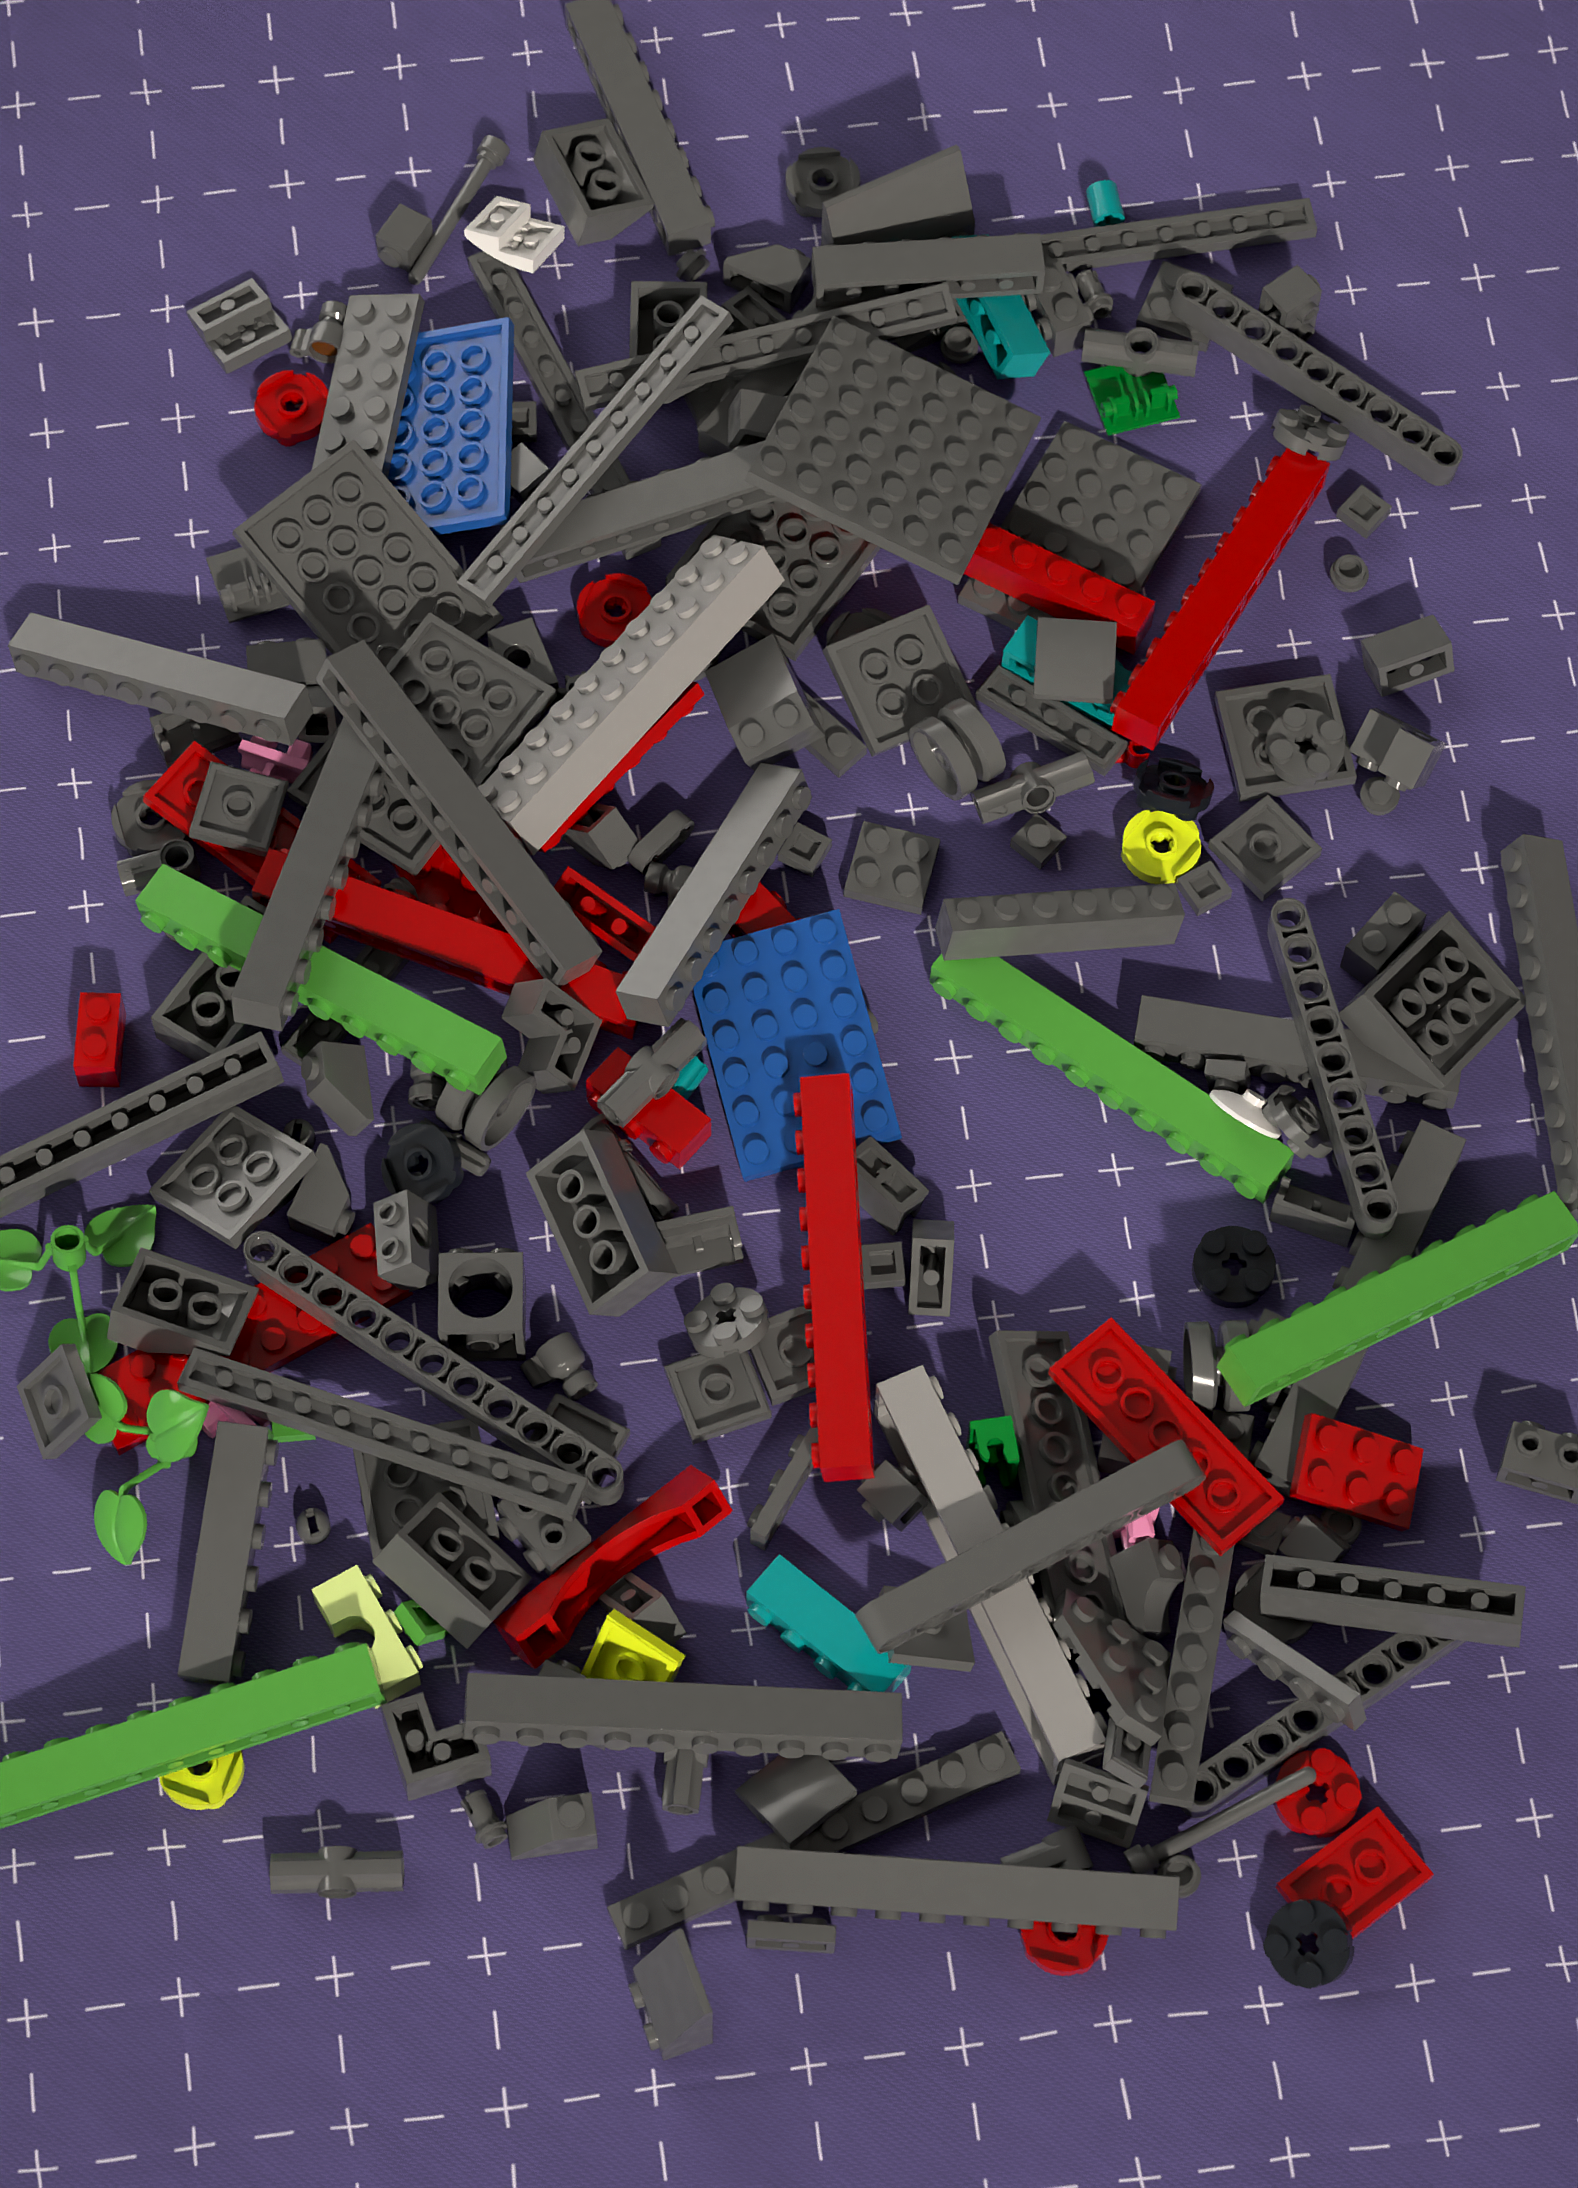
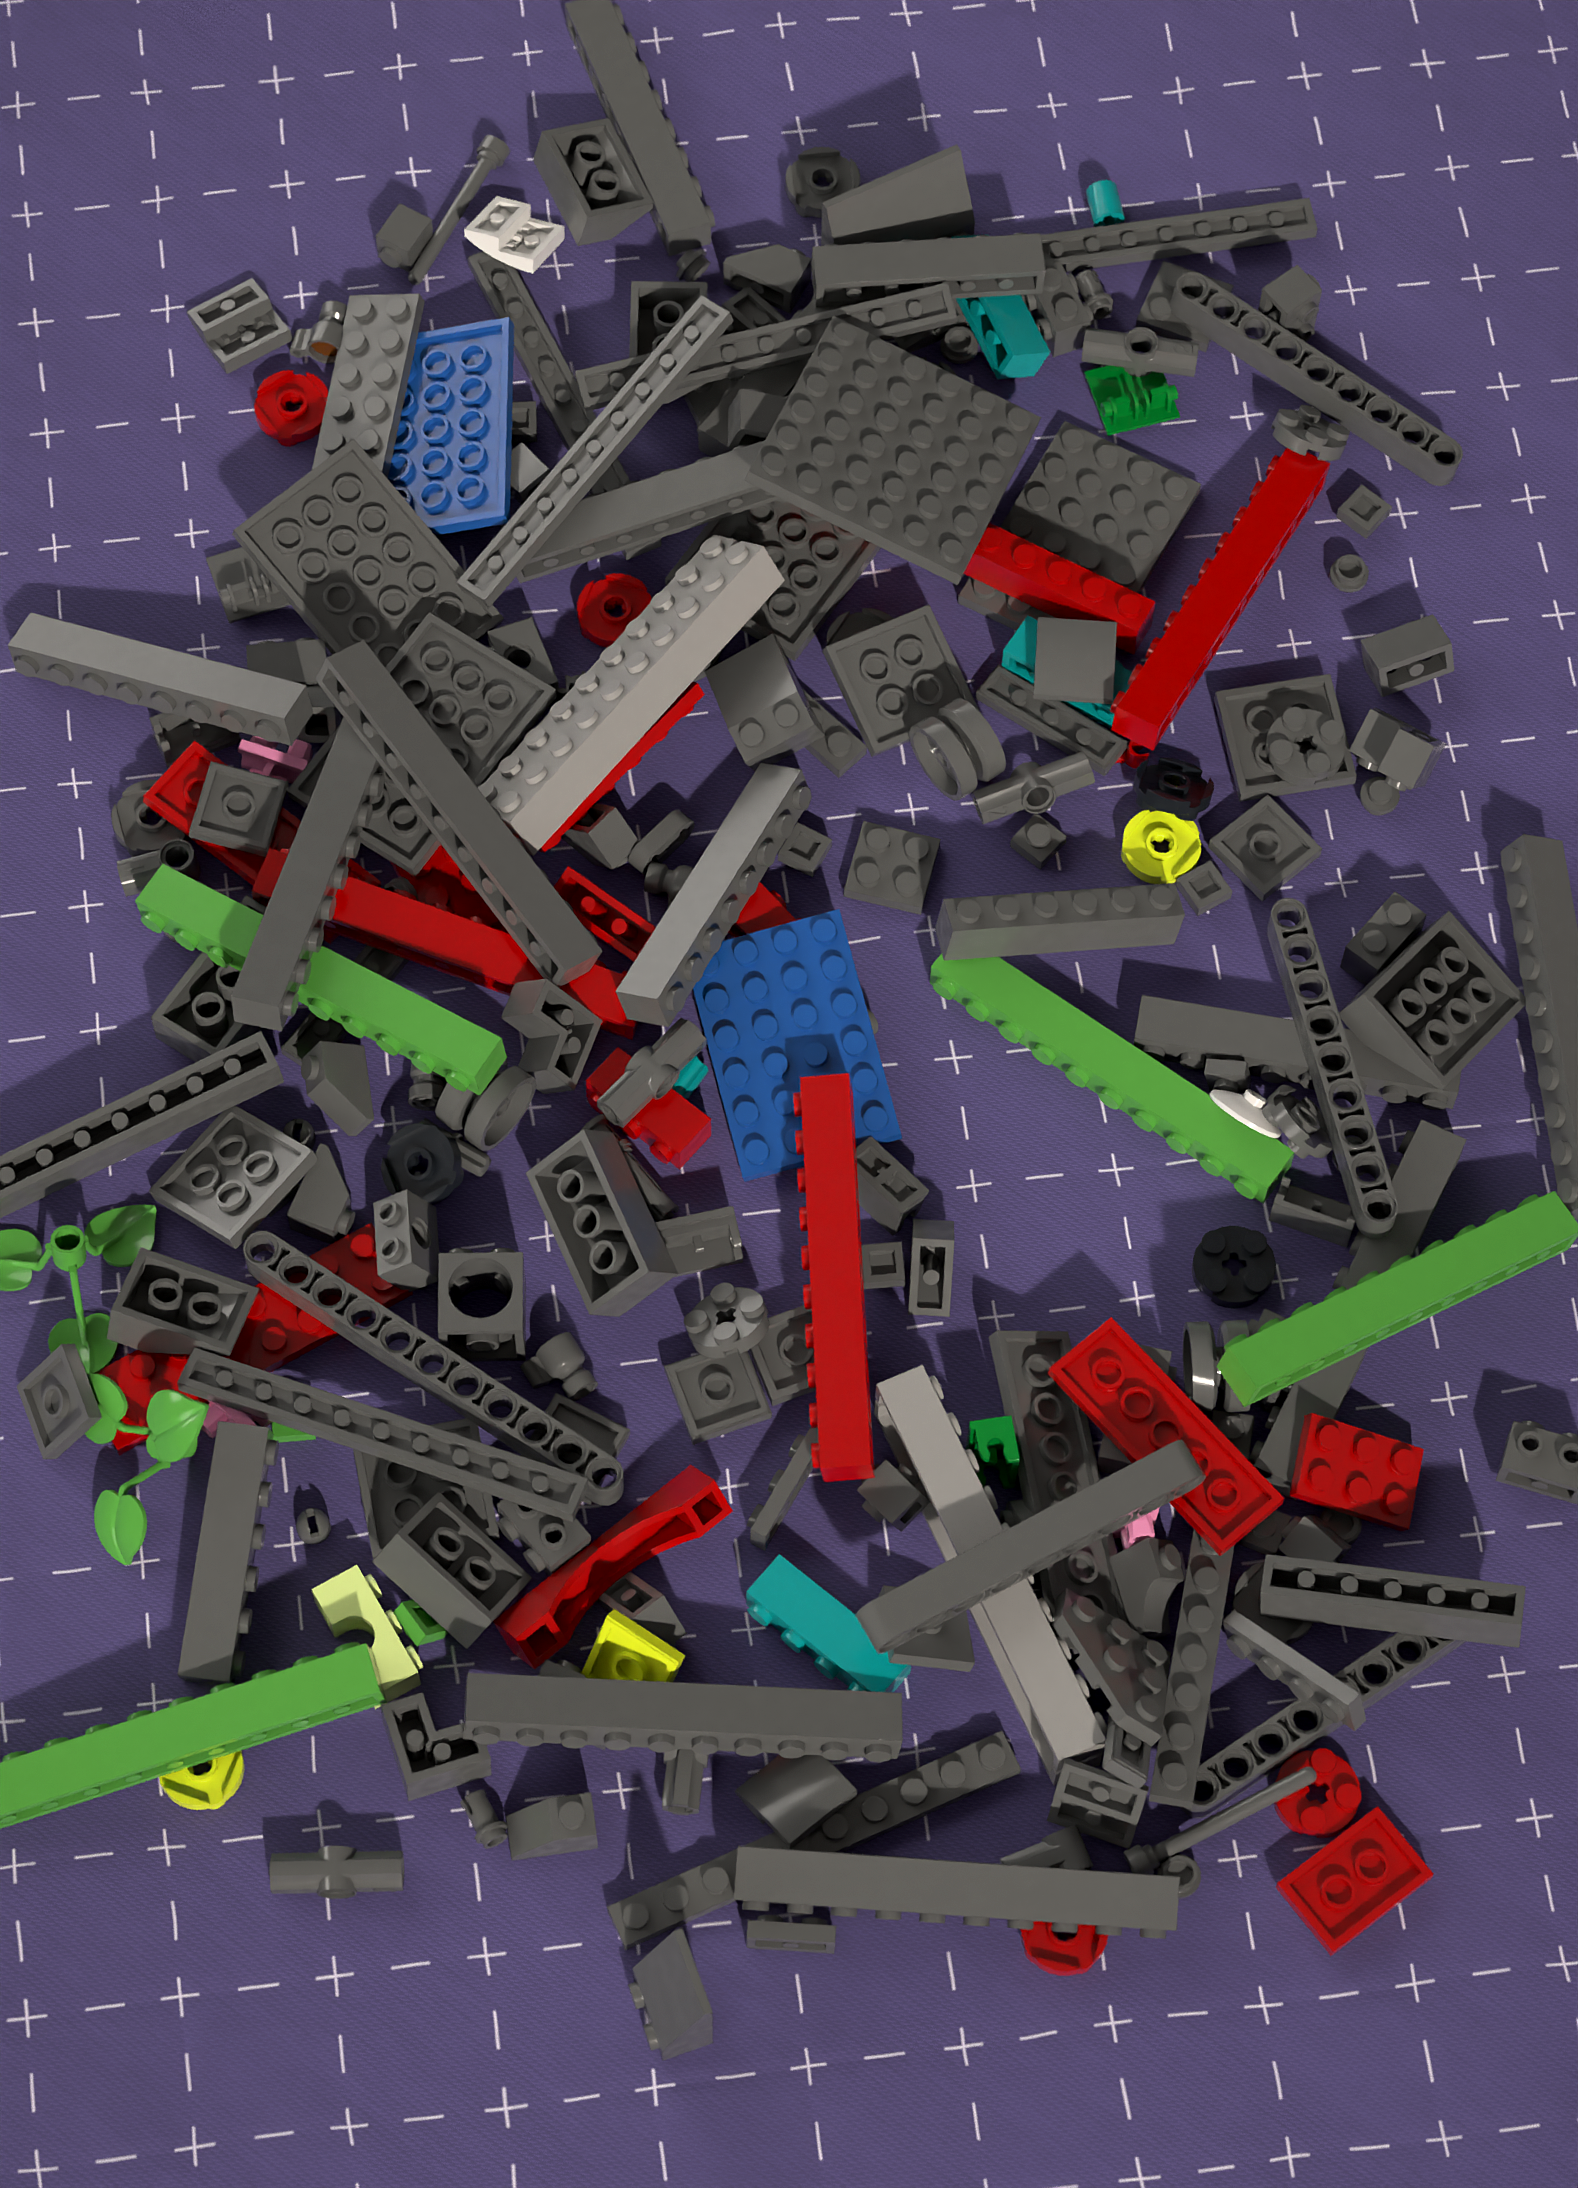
red brick [73,992,126,1088] -> none
black plate [1263,1898,1355,1989] -> none

